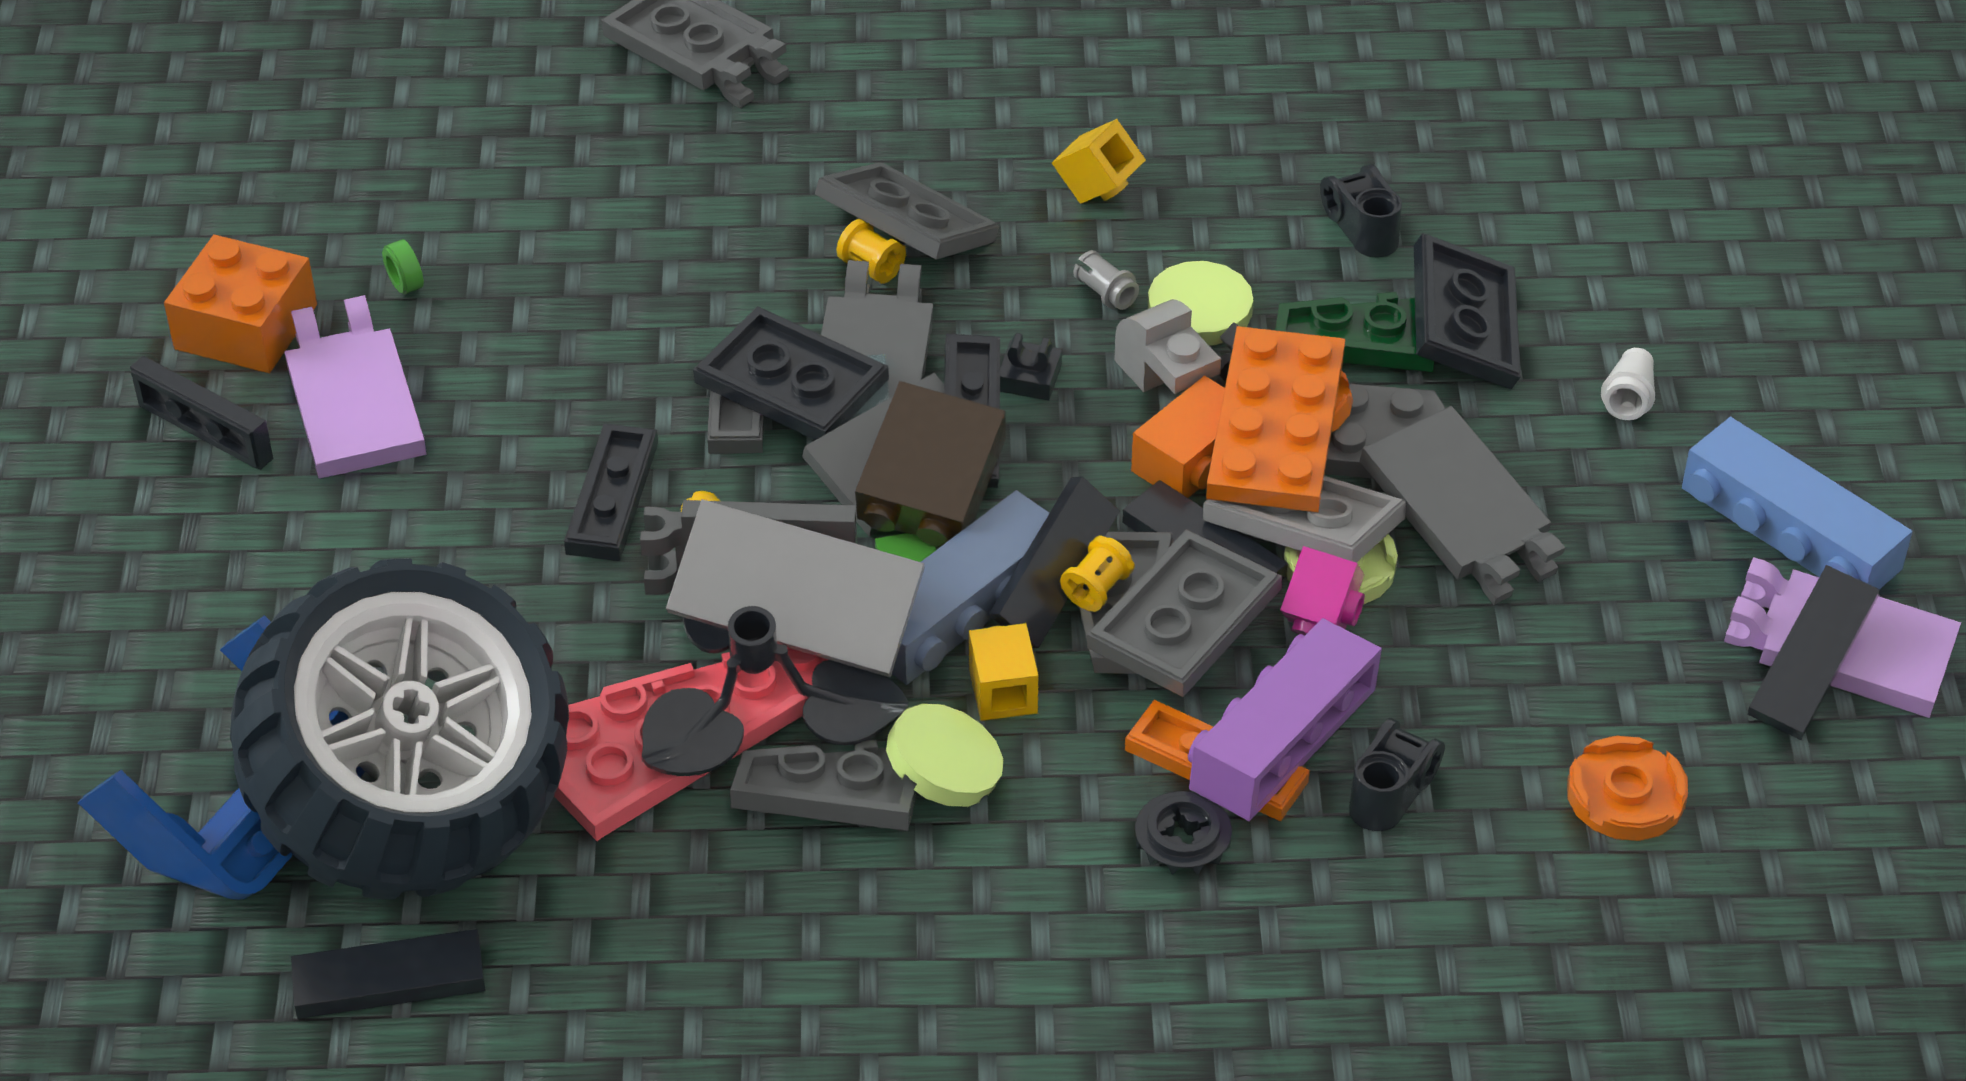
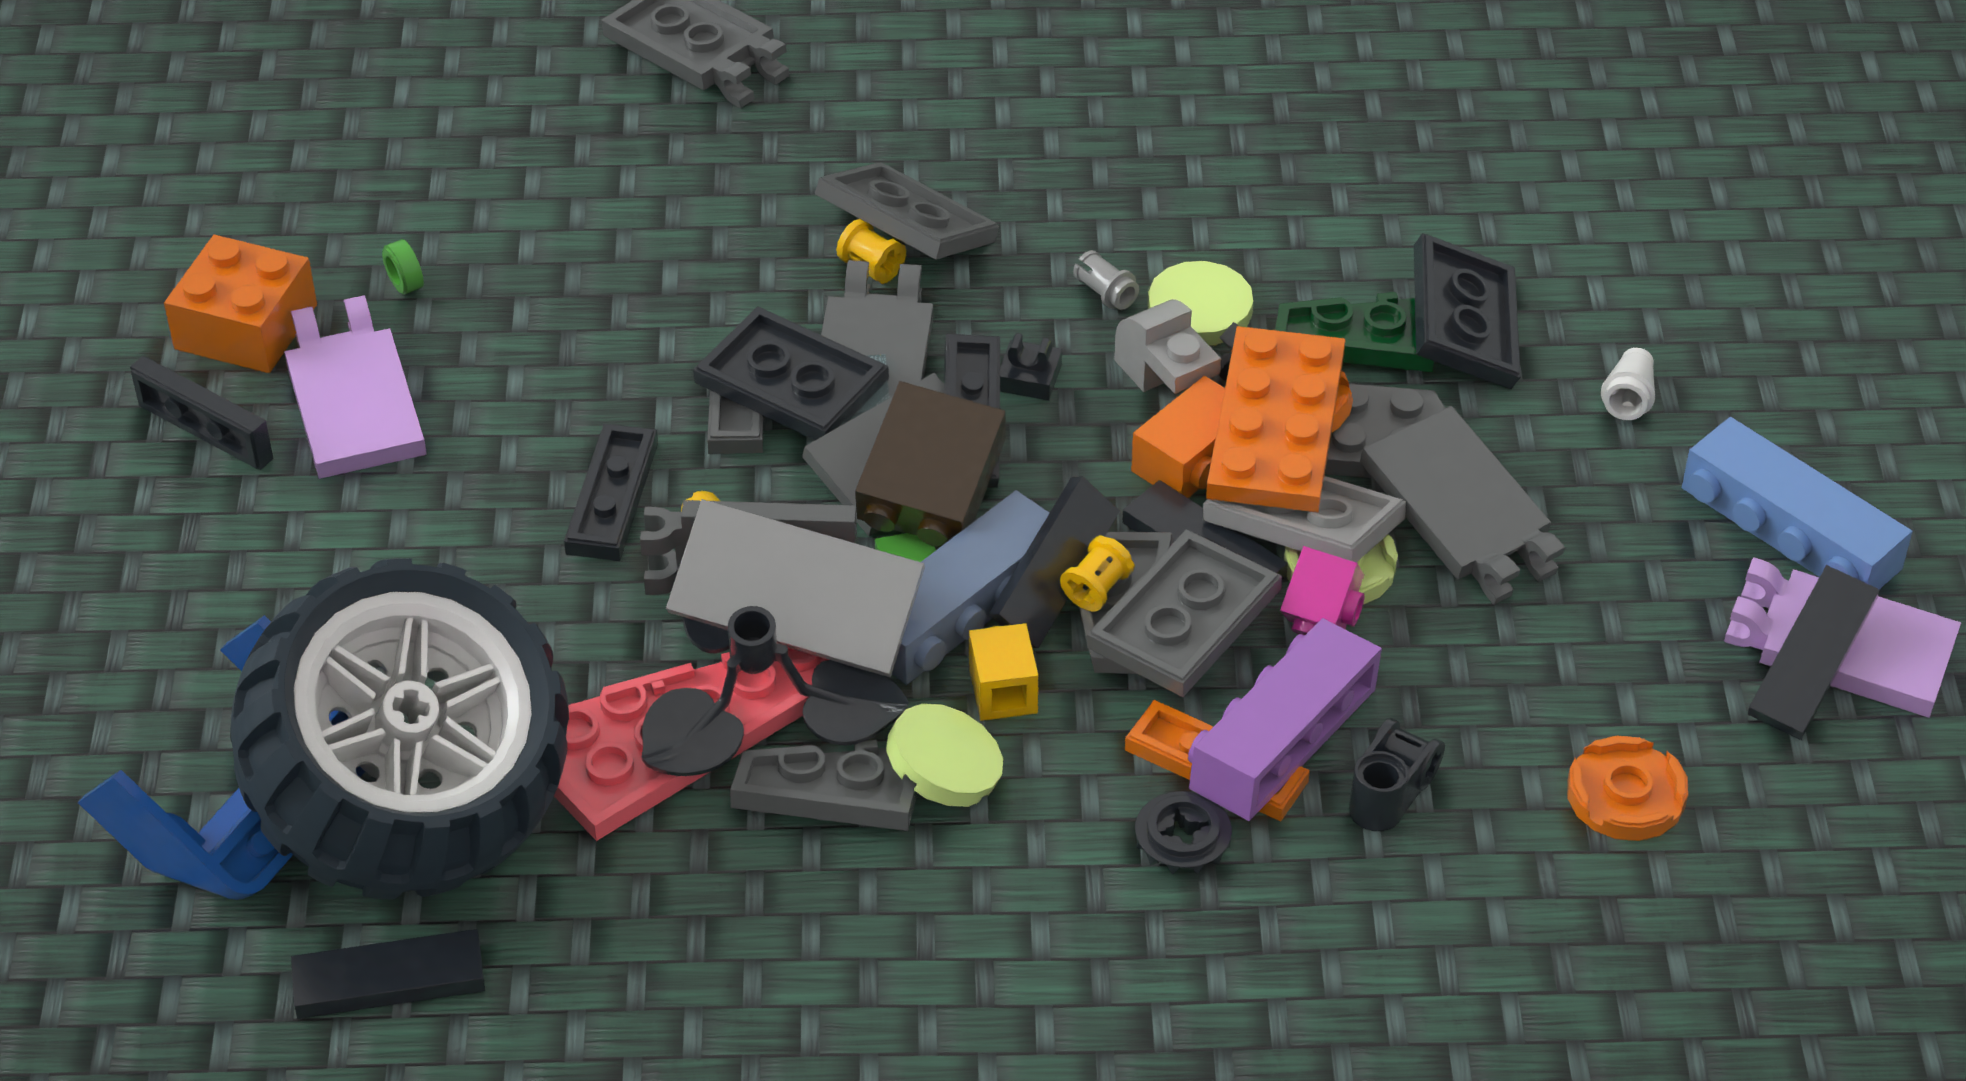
yellow brick [1052,119,1146,204] -> none
black piece [1320,164,1402,258] -> none

